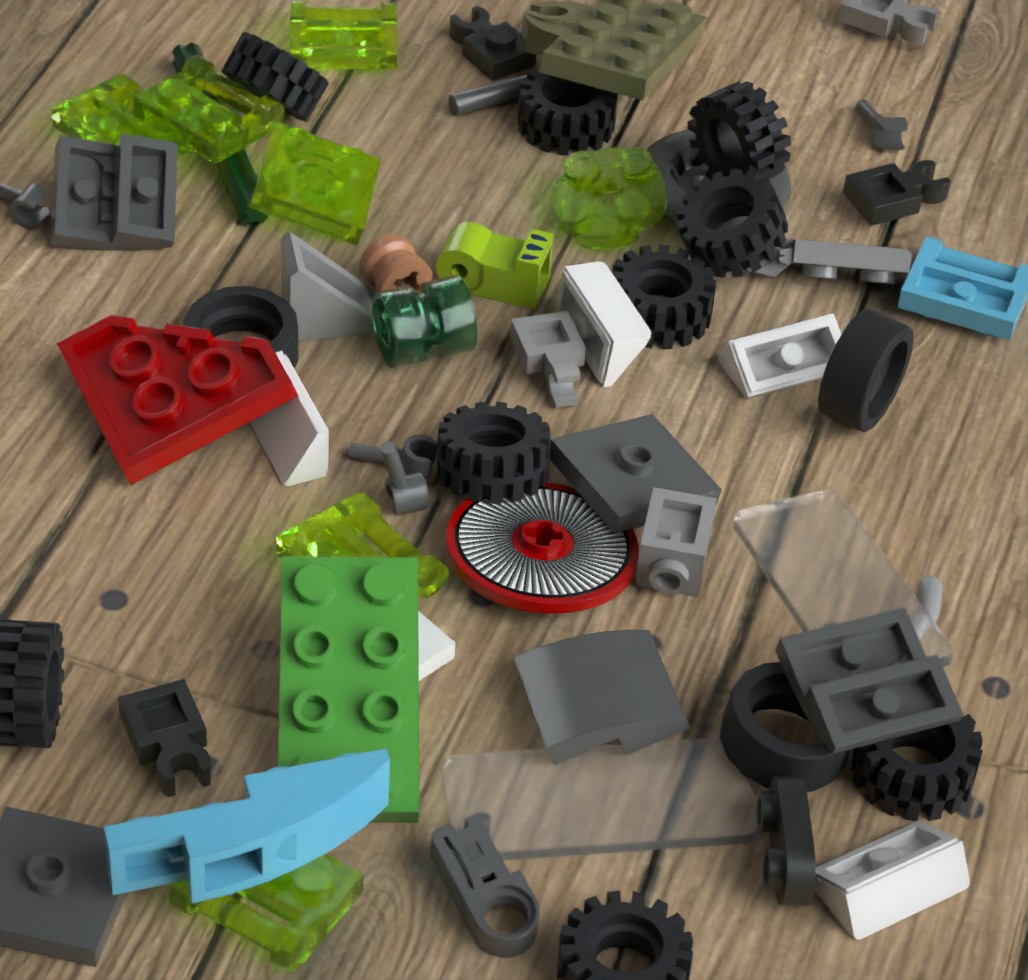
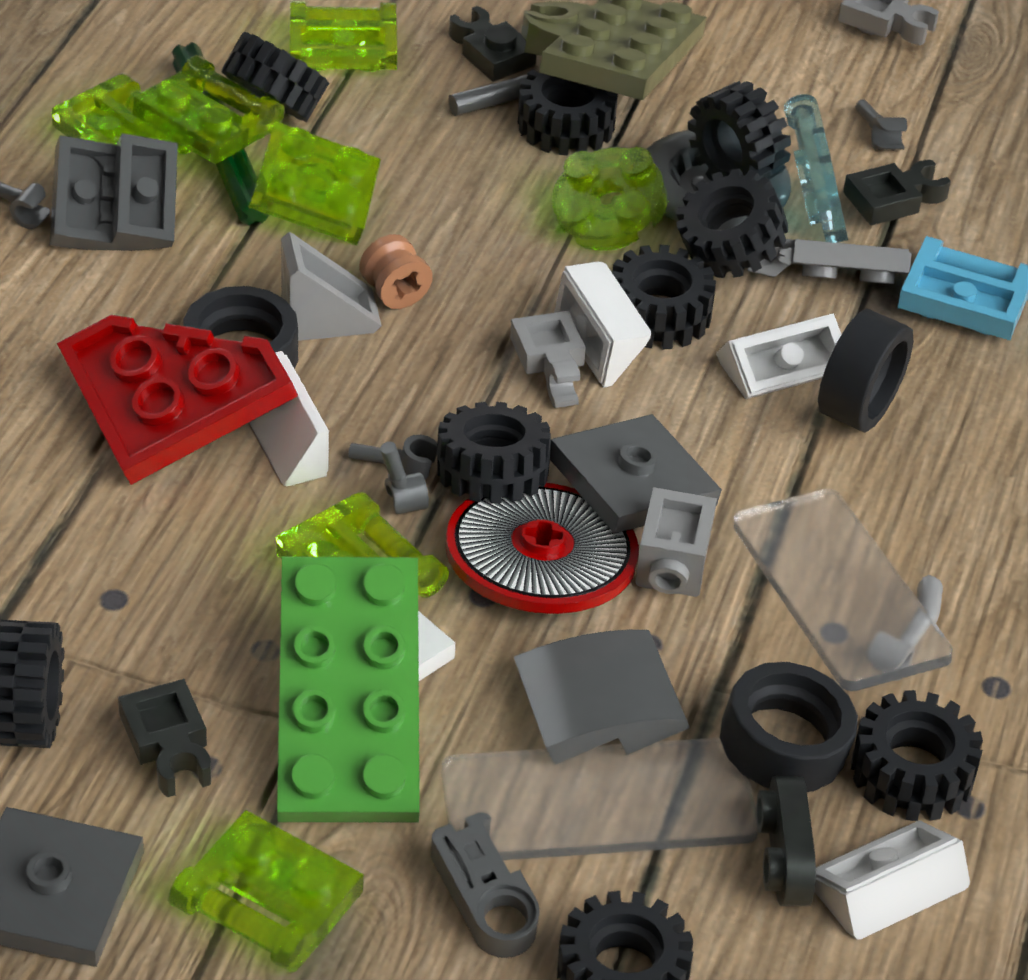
medium azure slope [104,749,390,904] -> none
clear green wheel [371,275,478,368] -> none
lime leg [435,222,554,310] -> none
dark grey slope [775,607,963,754] -> none
none -> clear light blue plate [784,94,848,243]

